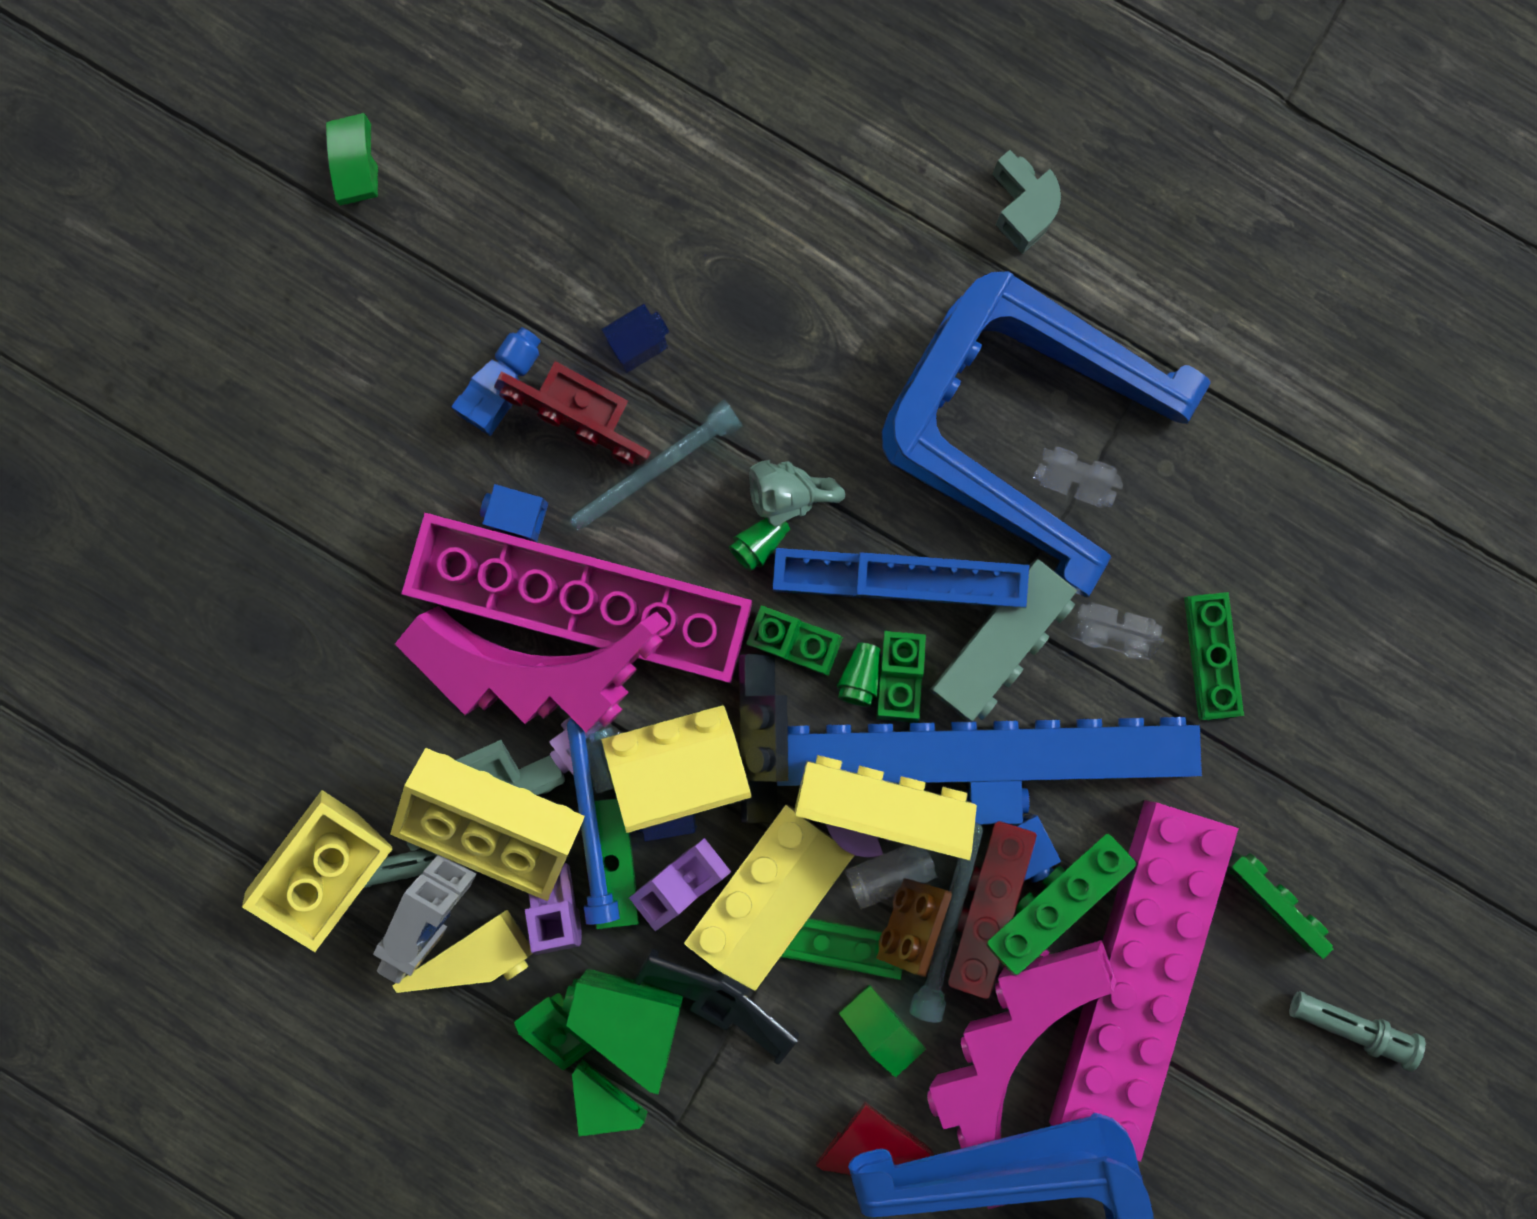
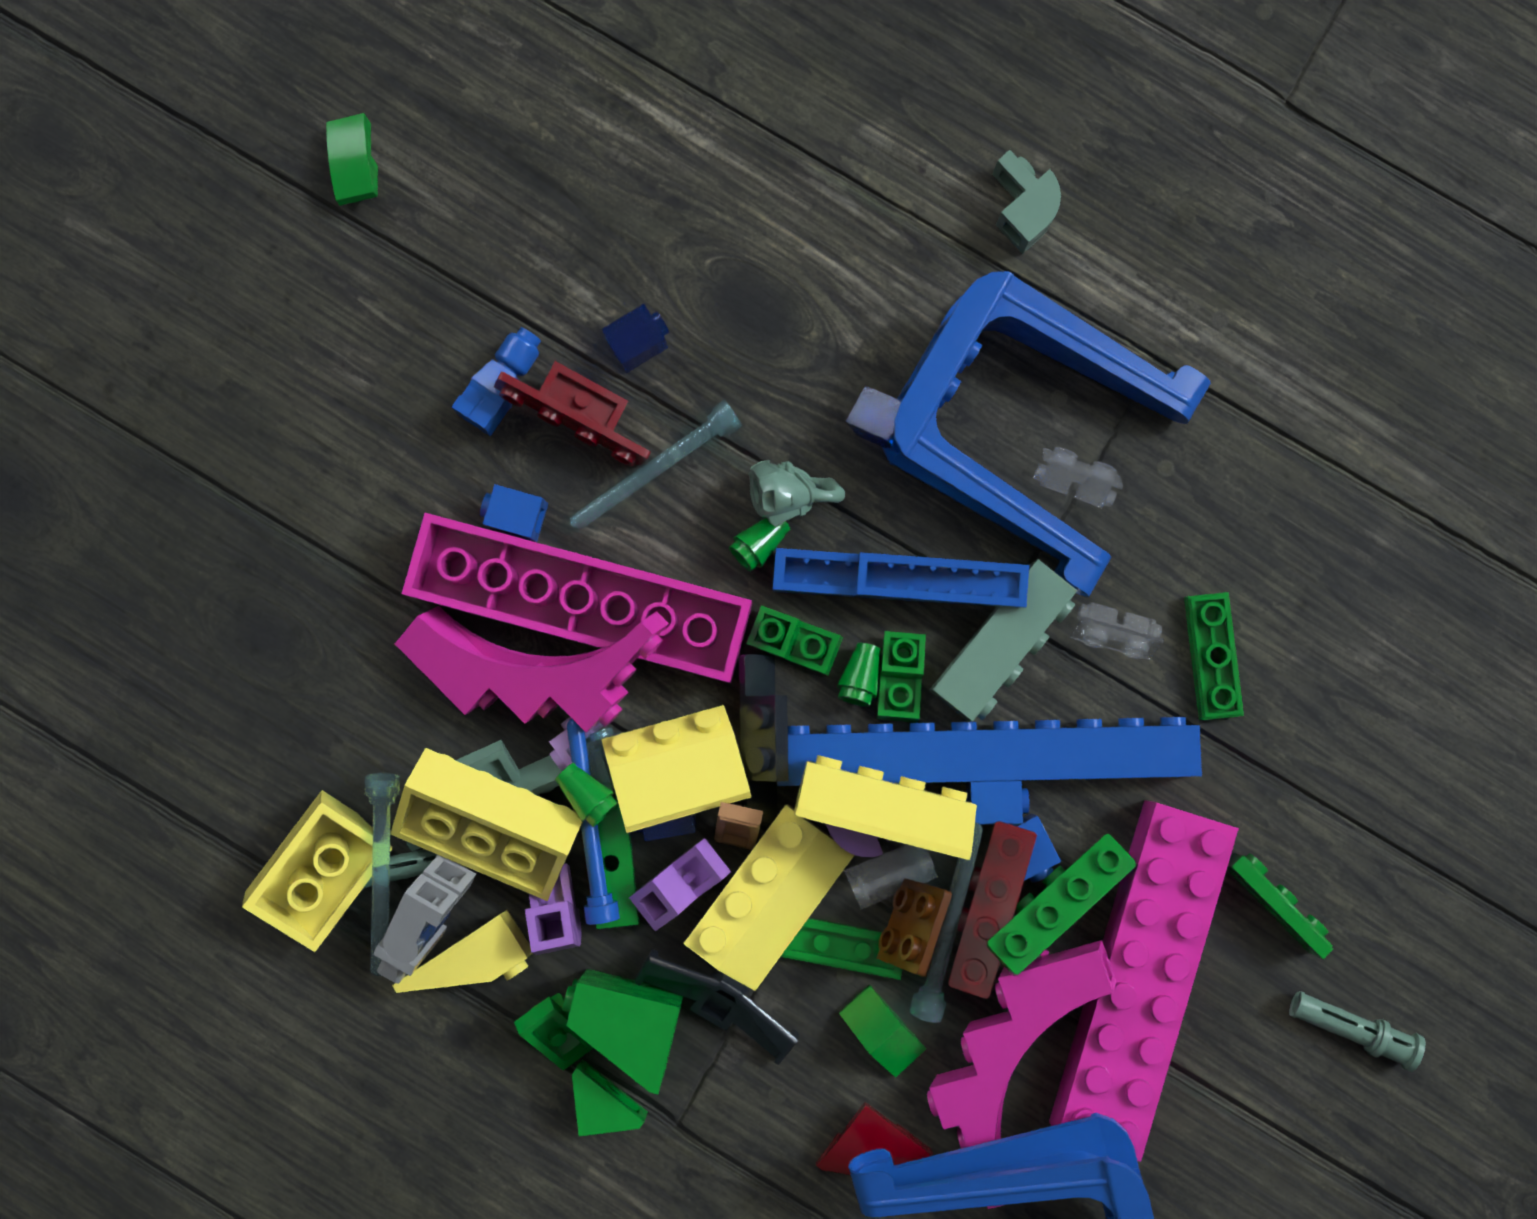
none -> clear light blue piece [364,773,400,976]
none -> green cone [555,762,618,827]
none -> medium nougat tile [714,802,763,850]
none -> clear blue brick [846,386,901,454]

